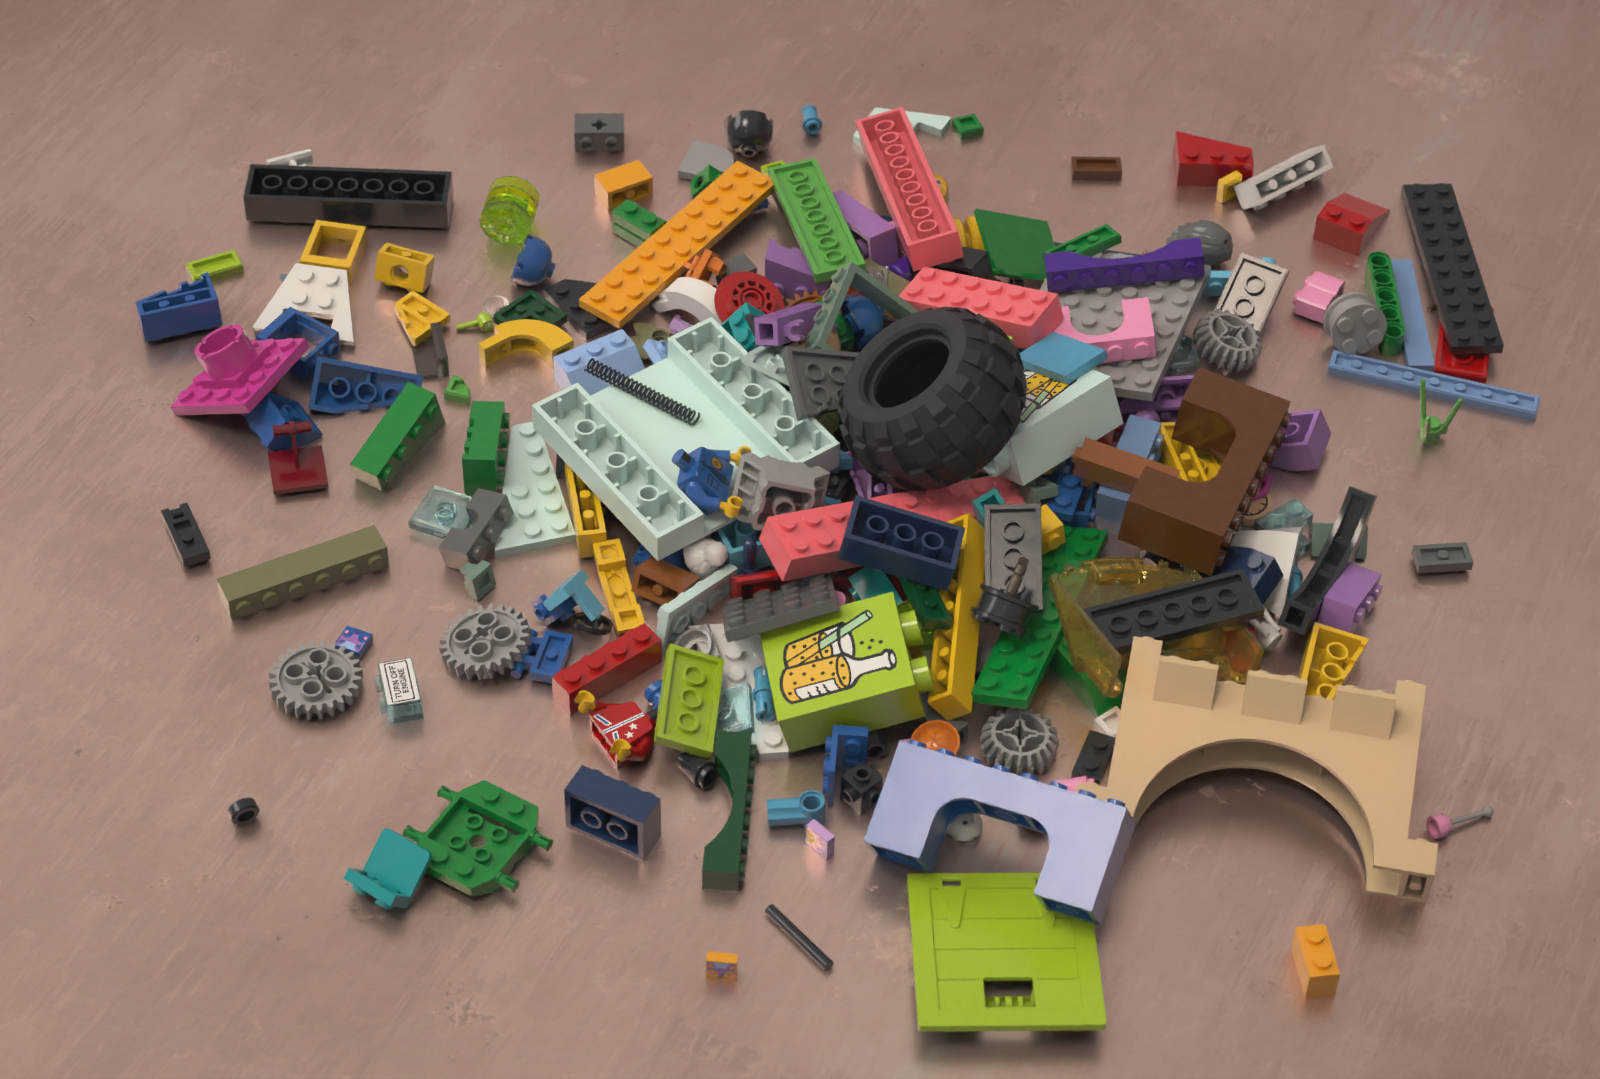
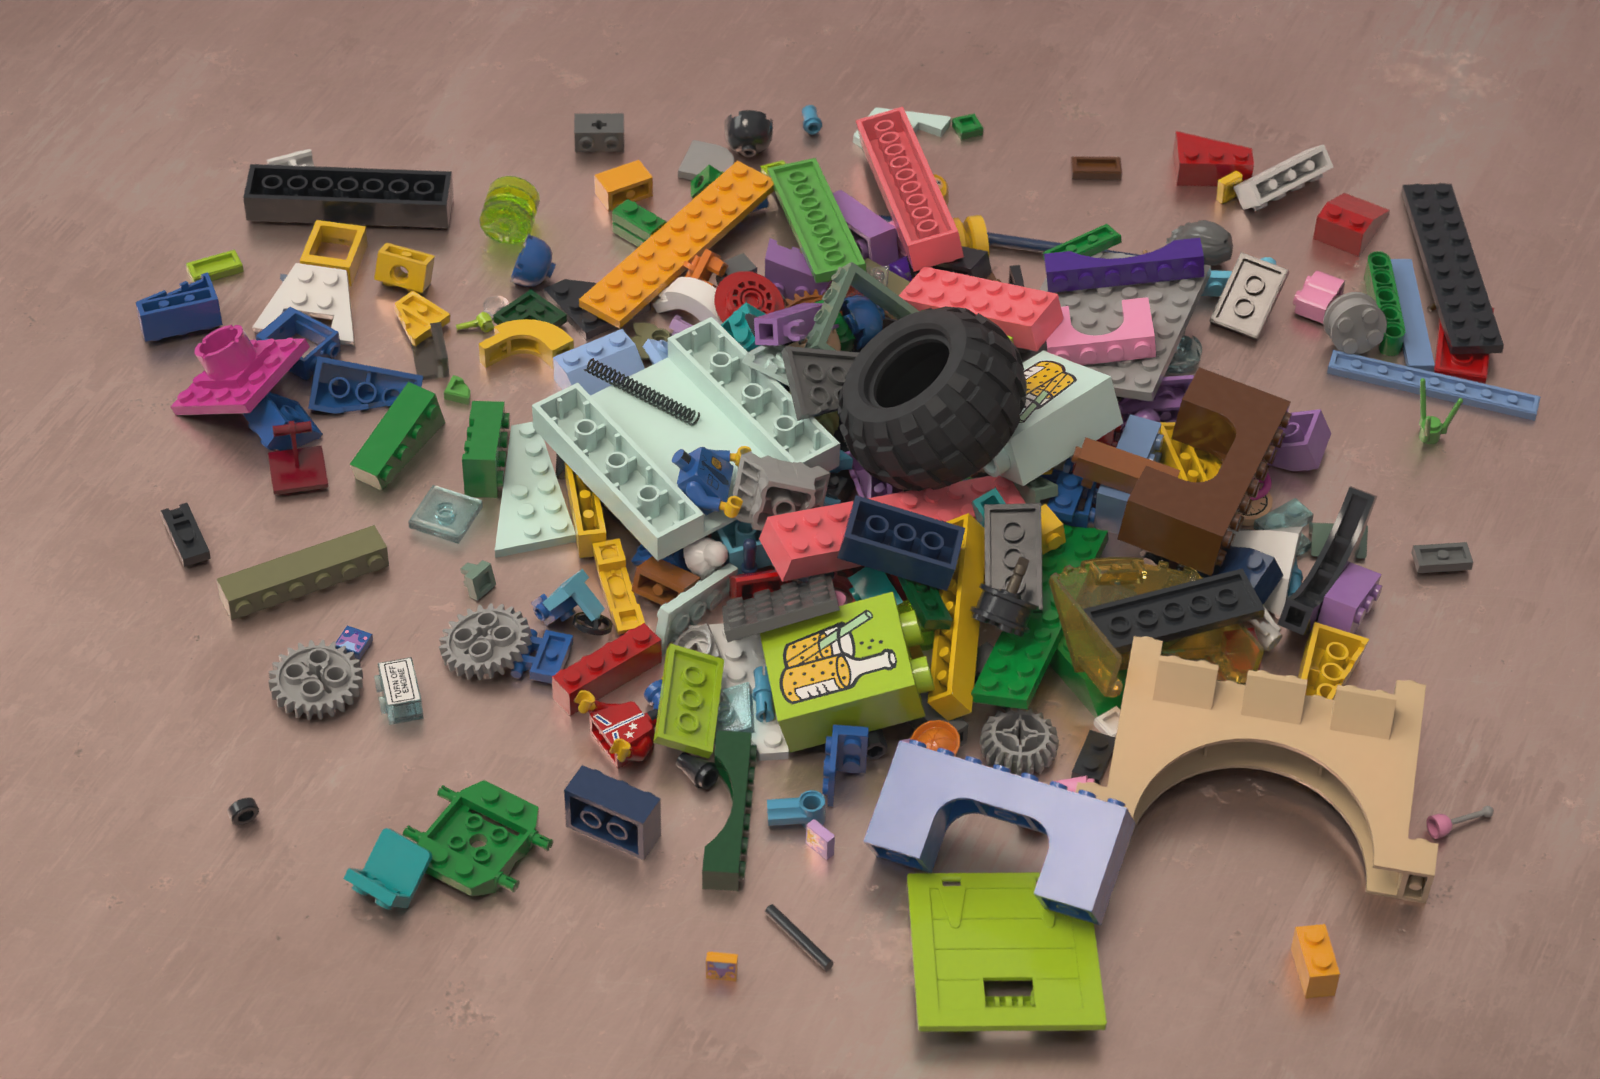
dark grey arch [438,488,513,569] -> none
black brick [840,761,883,816] -> none
white plate [947,814,983,842] -> none
green piece [974,209,1055,283] -> none
dark azure tile [1020,332,1108,384] -> none
light grey gear [1192,309,1263,373] -> none

